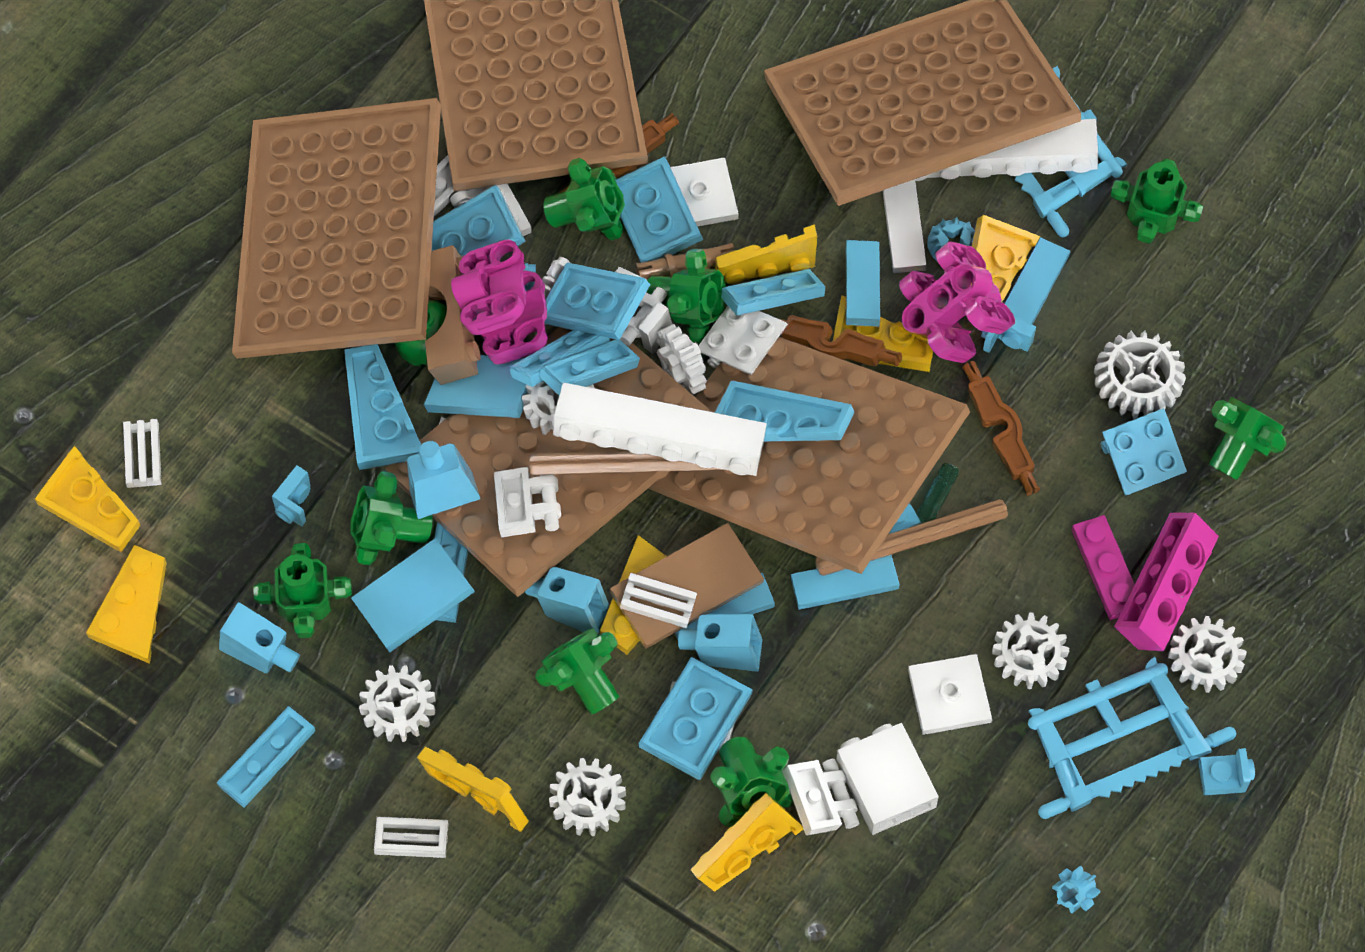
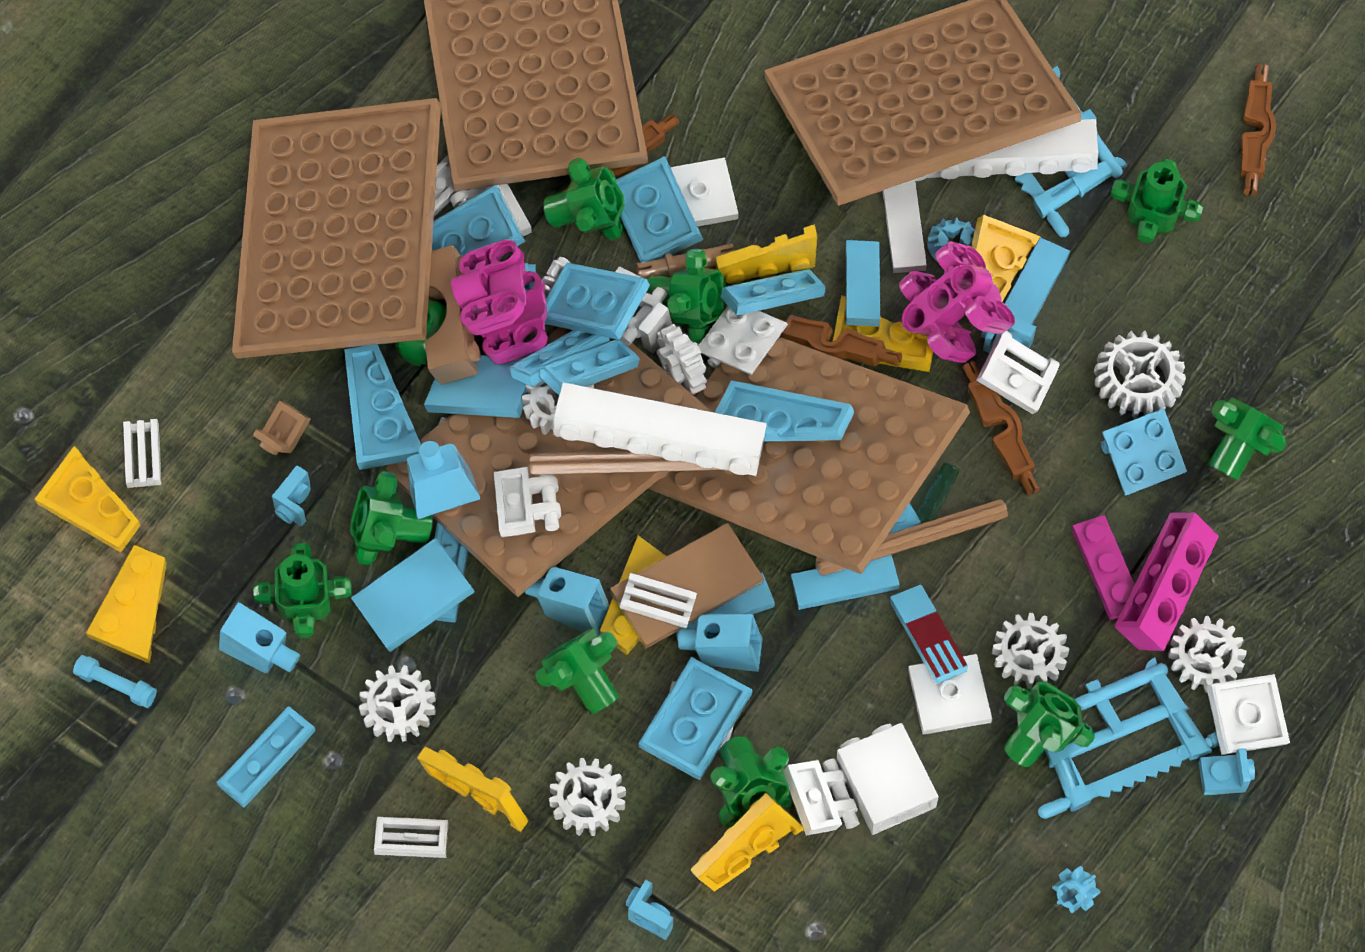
none -> medium azure bar [73,655,157,708]
none -> medium nougat bracket [253,401,311,455]
none -> medium azure bracket [626,880,673,940]
none -> tile [890,585,968,684]
none -> white plate [976,331,1060,414]
none -> green piece [1004,681,1095,767]
none -> white plate [1206,674,1290,755]
none -> dark orange piece [1240,64,1276,196]

